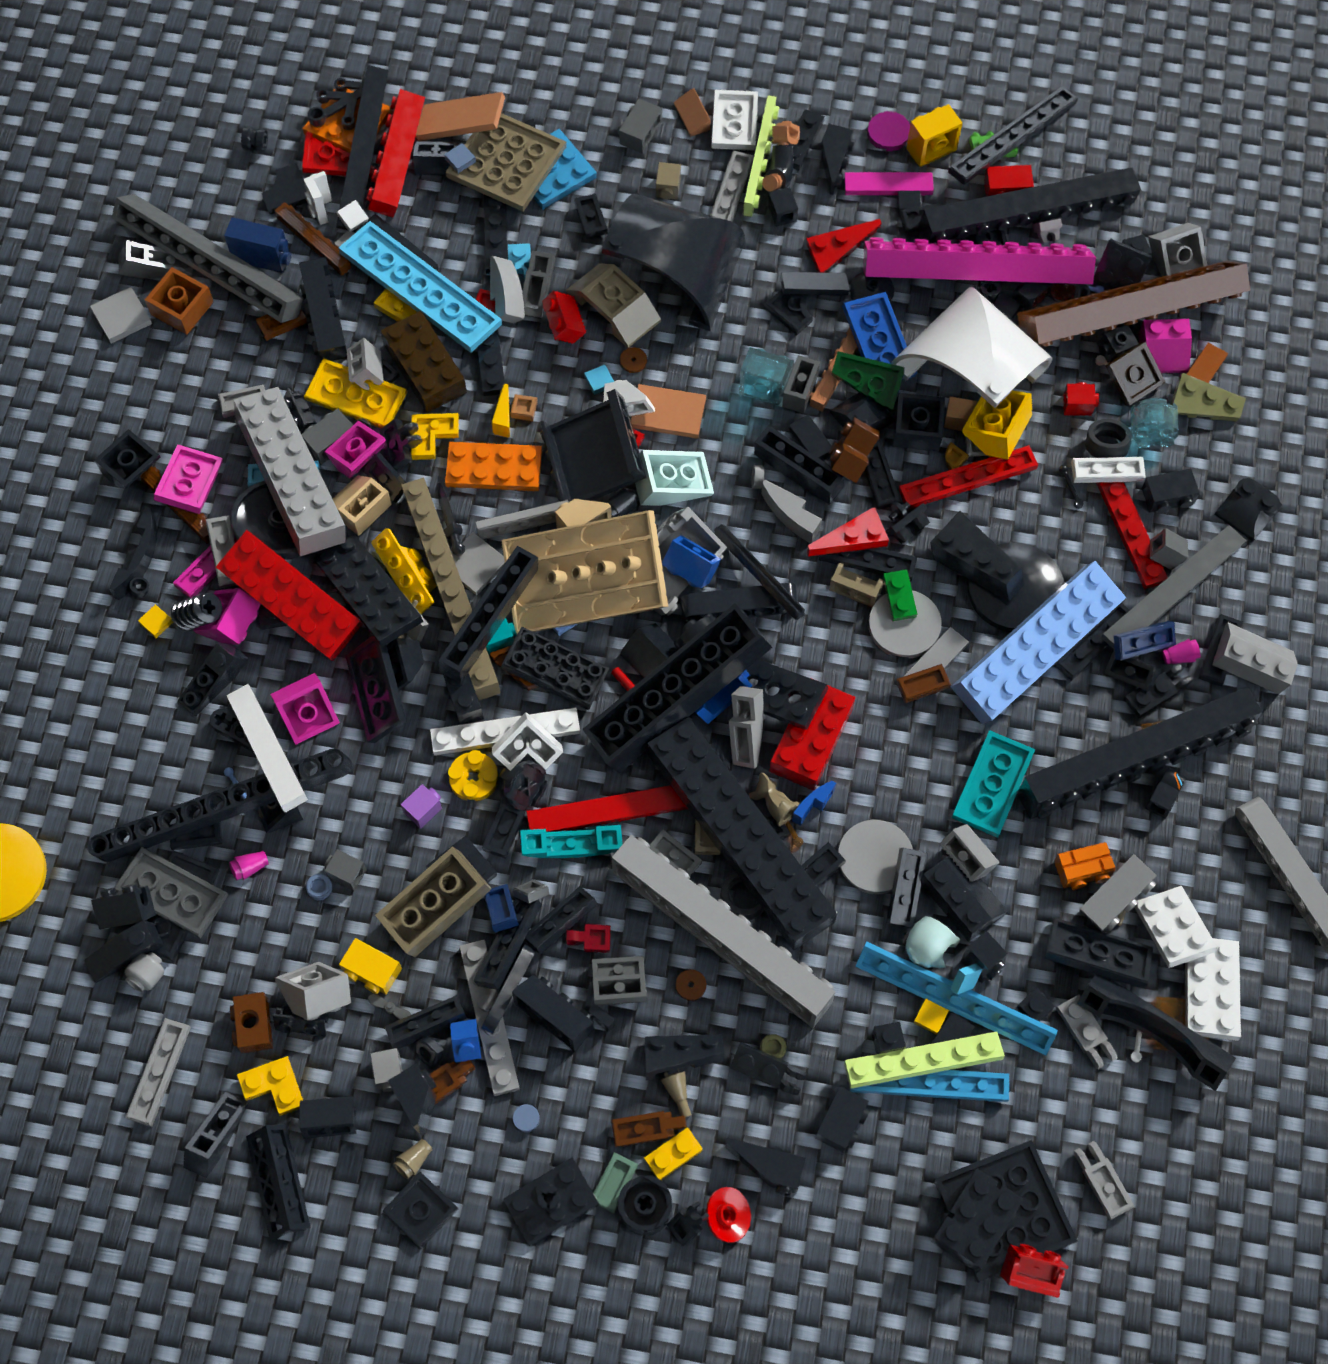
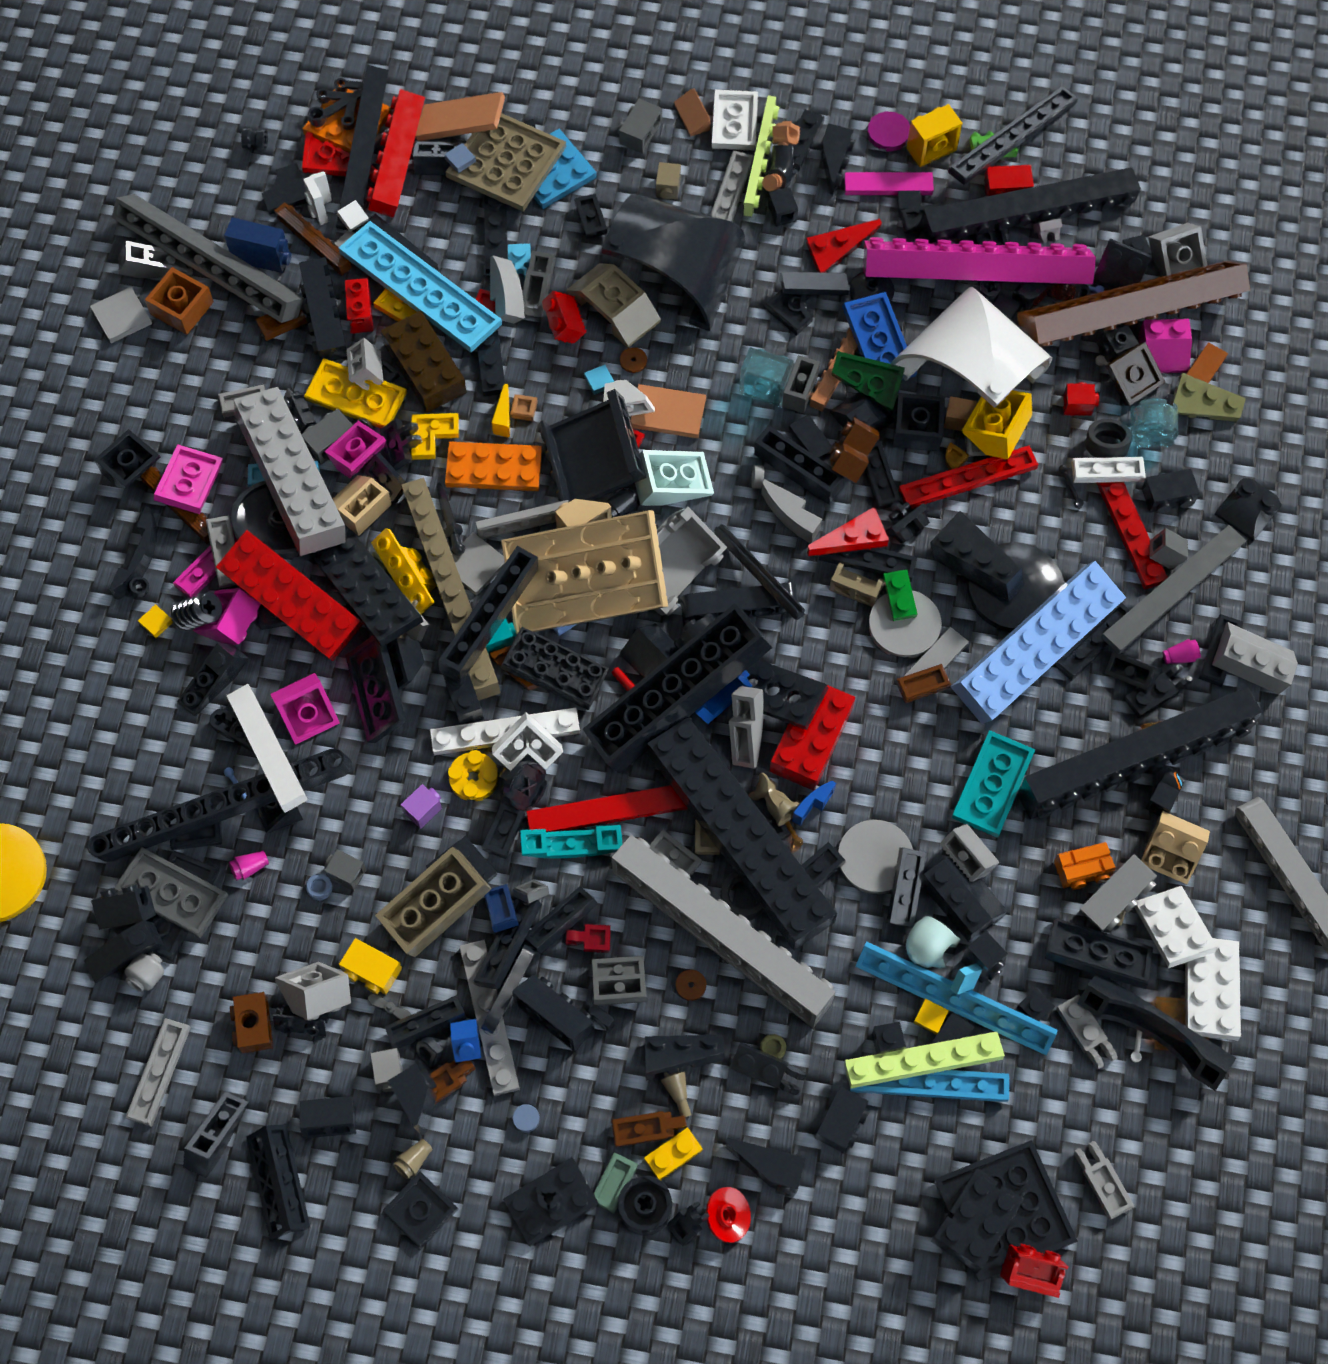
yellow plate [237,1056,303,1116] -> none
blue brick [662,535,721,588] -> none
dark blue tile [1113,621,1176,660] -> none
none -> red hinge [345,278,374,334]
none -> tan slope [1141,811,1210,884]

